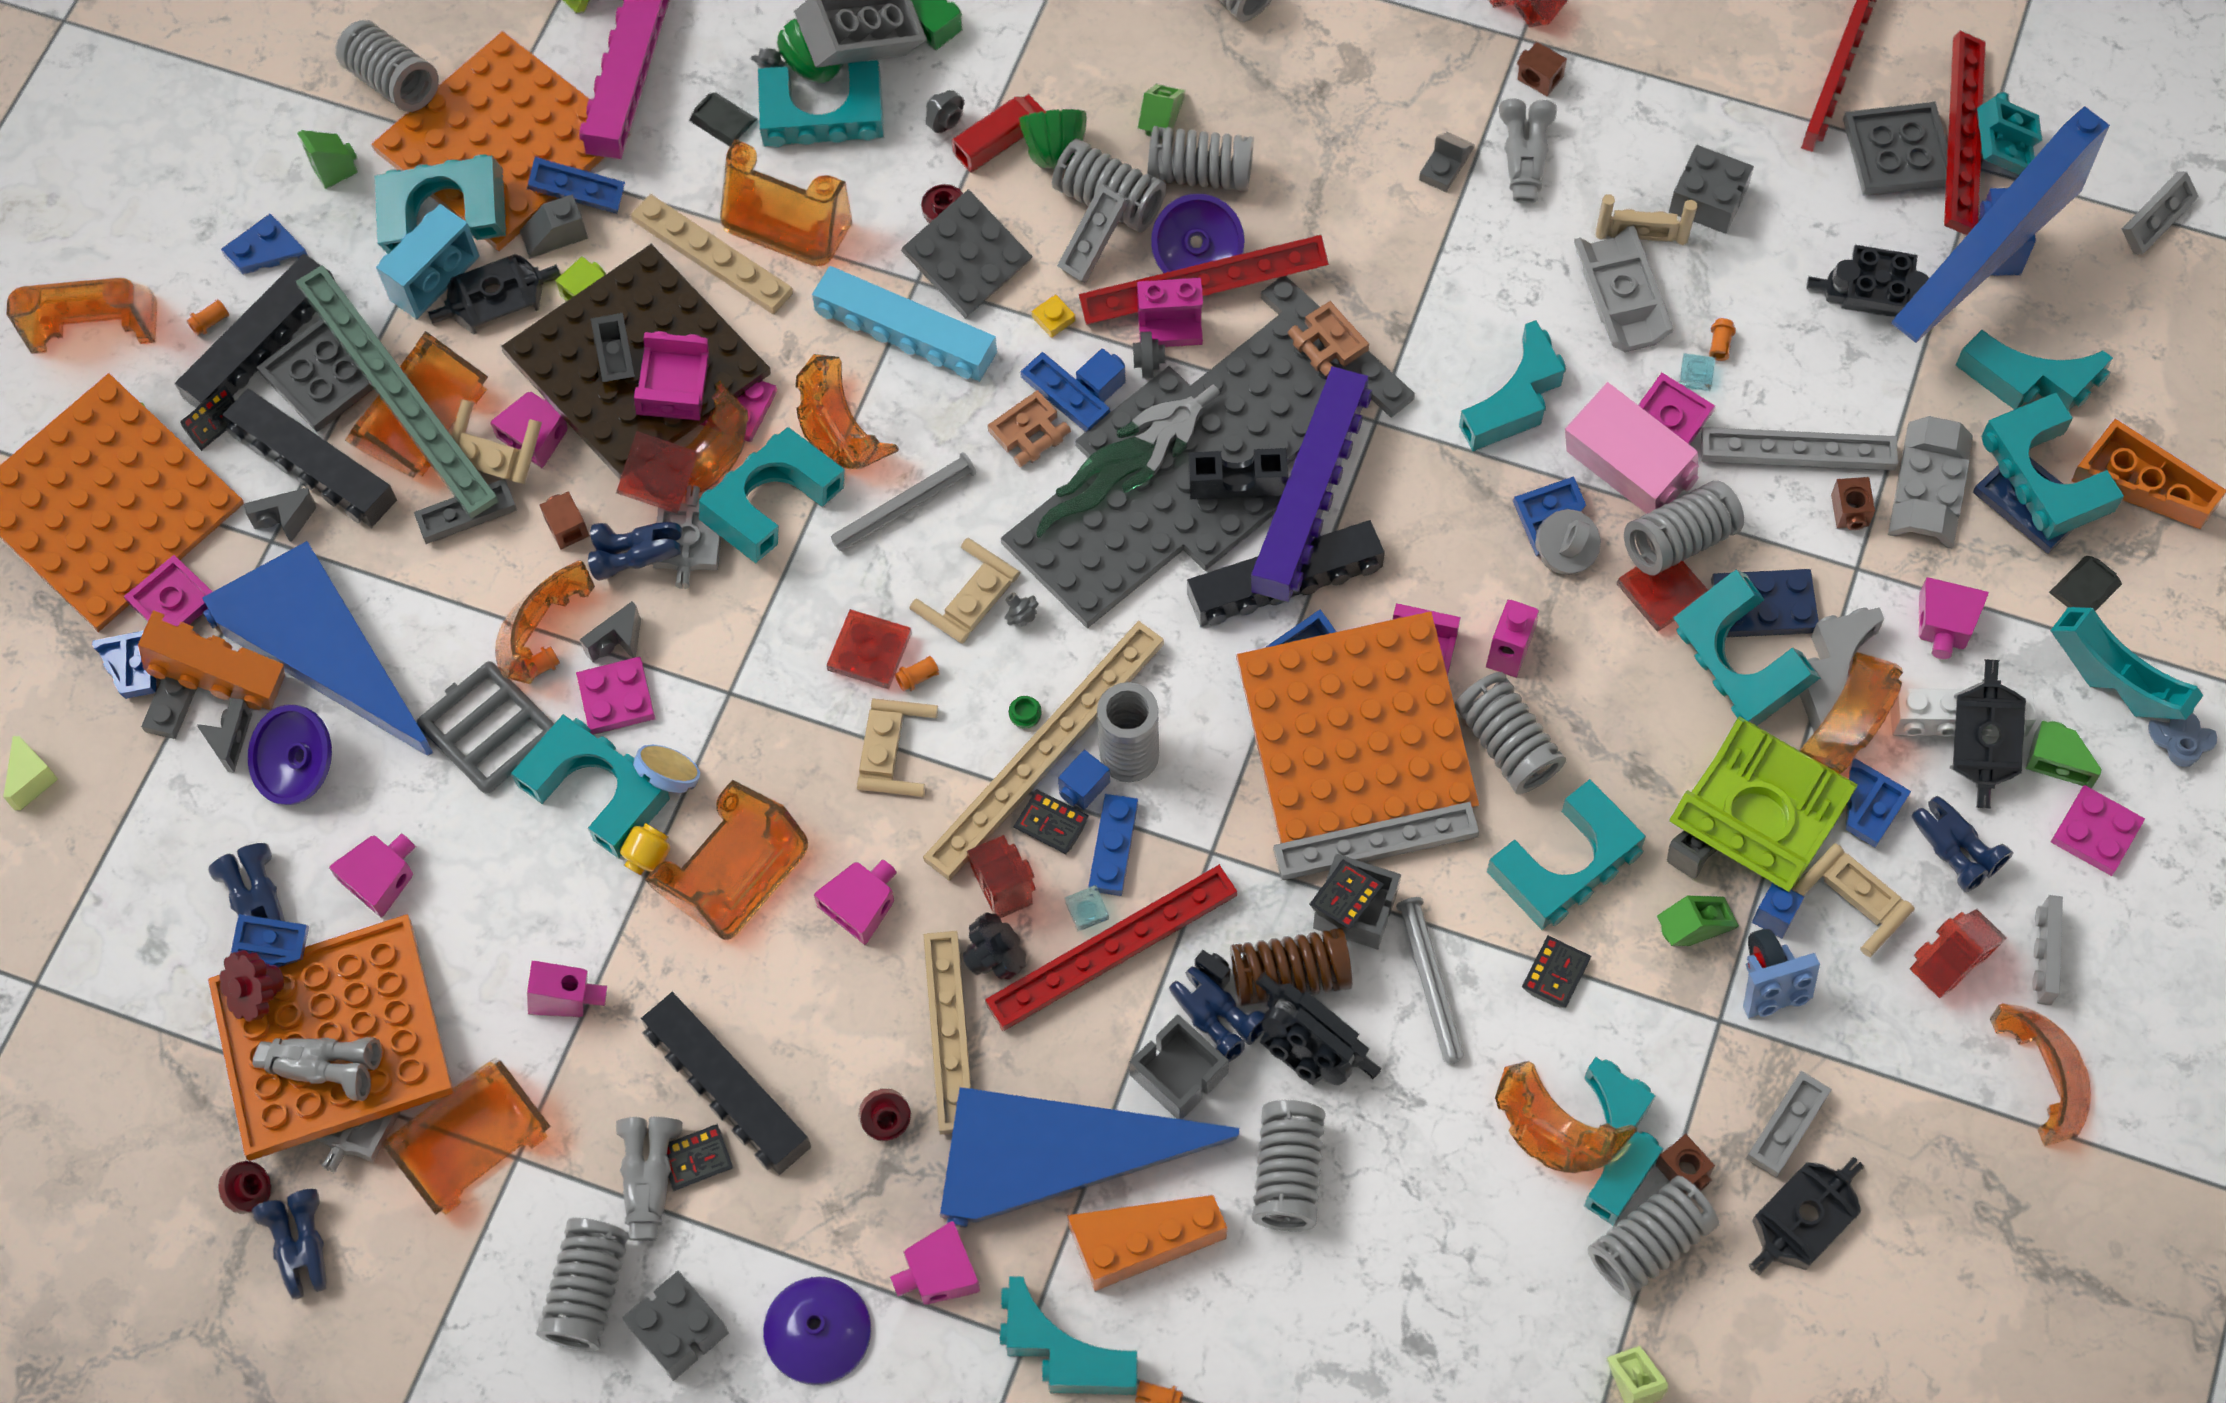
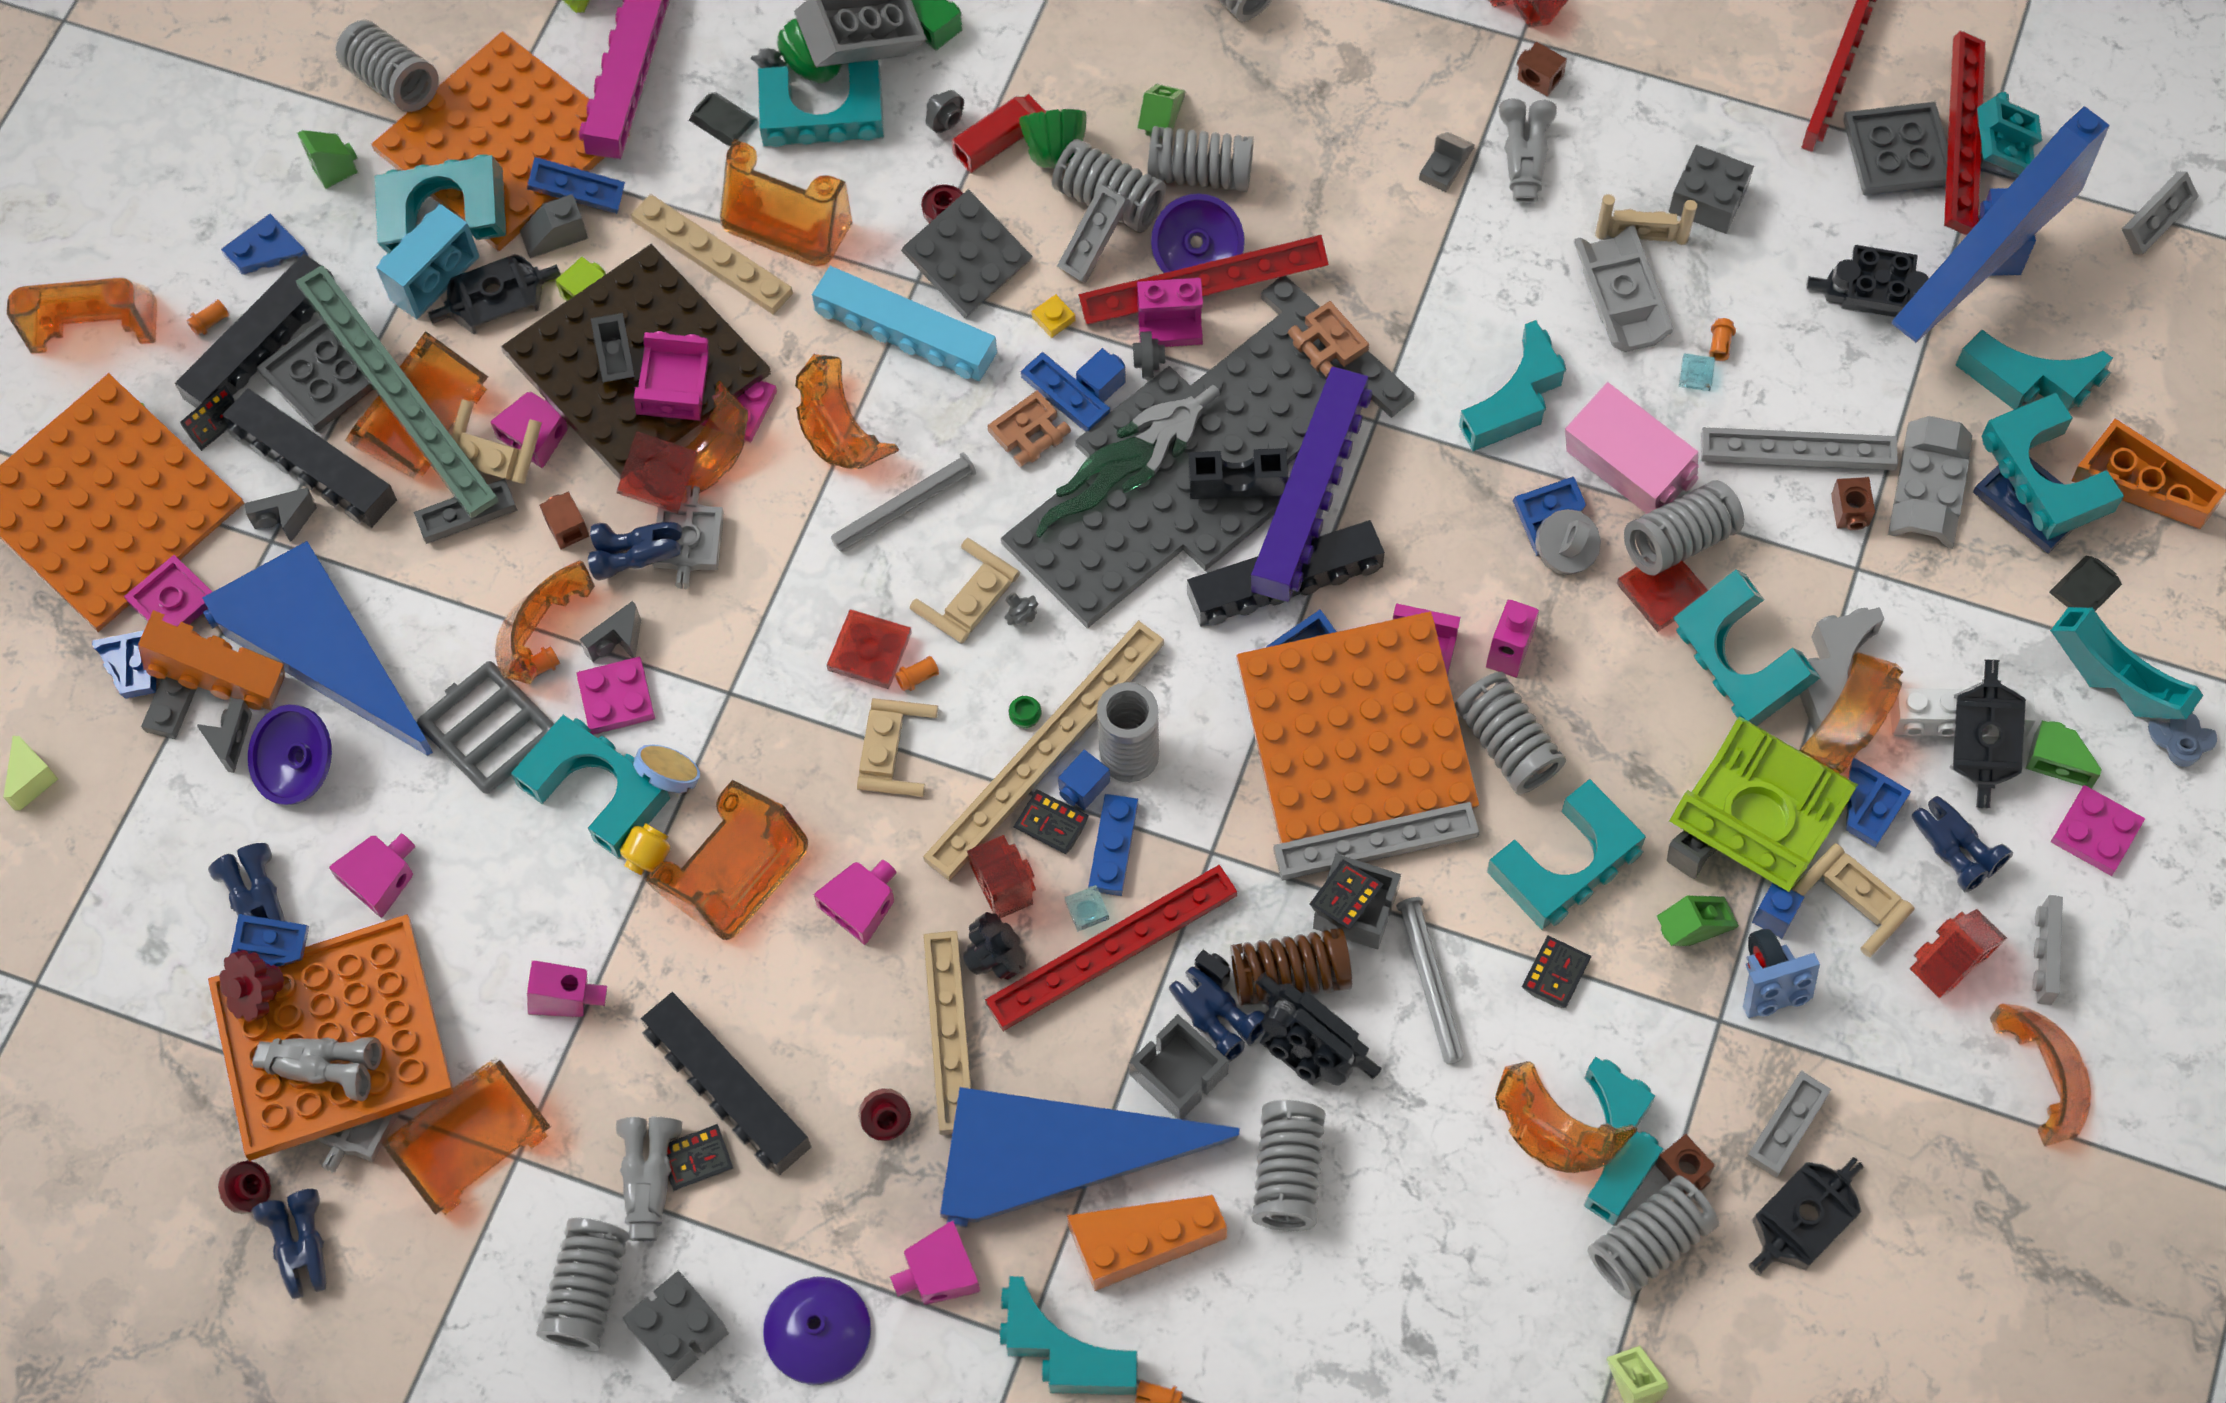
teal arch [699,427,845,563] -> none
dark pink plate [1638,372,1715,445] -> none
dark blue plate [1711,569,1819,638] -> none
dark pink torso [1919,577,1989,659] -> none

